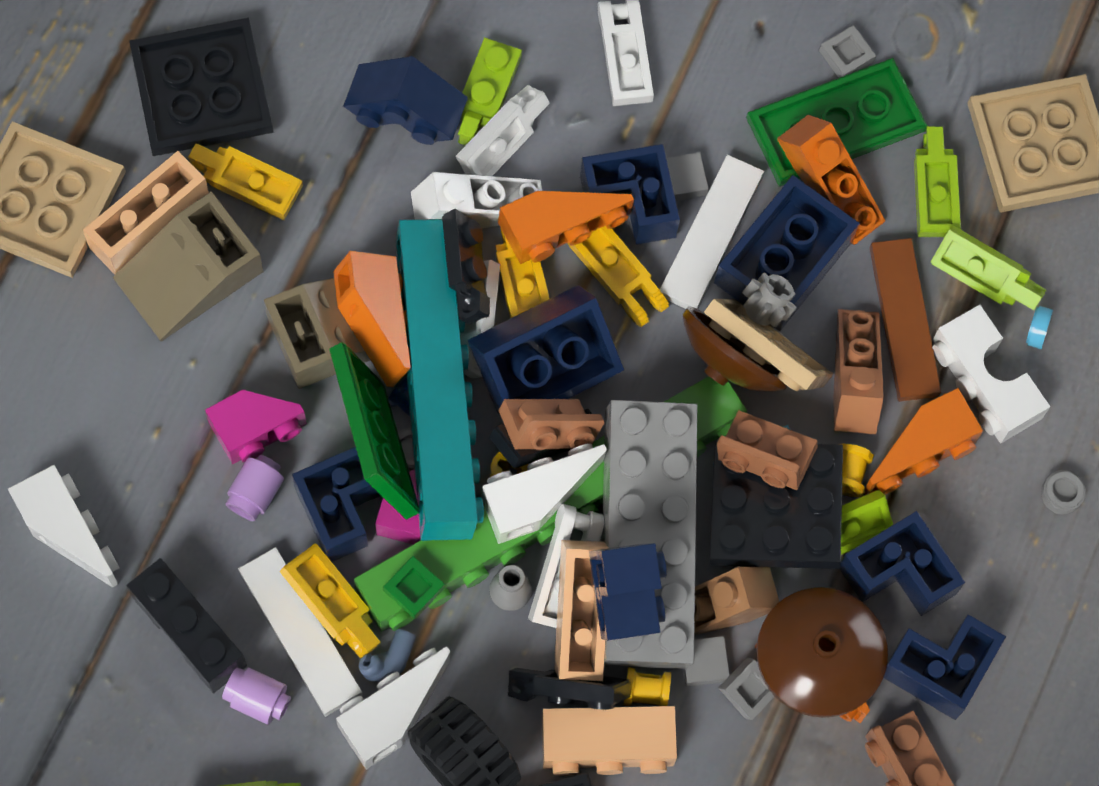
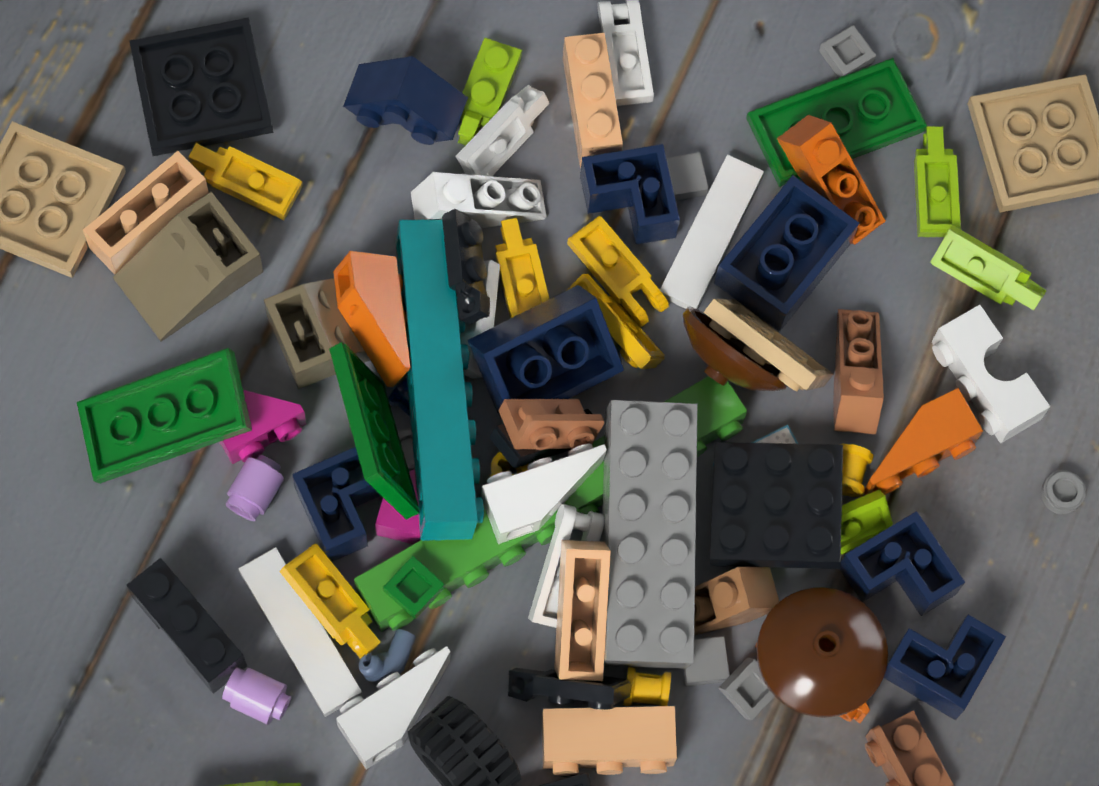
white slope [8,465,119,588] -> none
light grey cone [489,565,532,611] -> none
orange slope [498,191,634,264] -> none
dark blue brick [589,543,667,641] -> none
nougat bracket [717,410,818,490] -> none
light grey gear [742,273,797,327] -> none
dark orange tile [869,238,941,402] -> none
medium azure tile [1026,306,1053,349] -> none
none -> green tile [77,348,252,484]
none -> light nougat brick [563,32,623,168]
none -> yellow hinge [566,274,665,369]

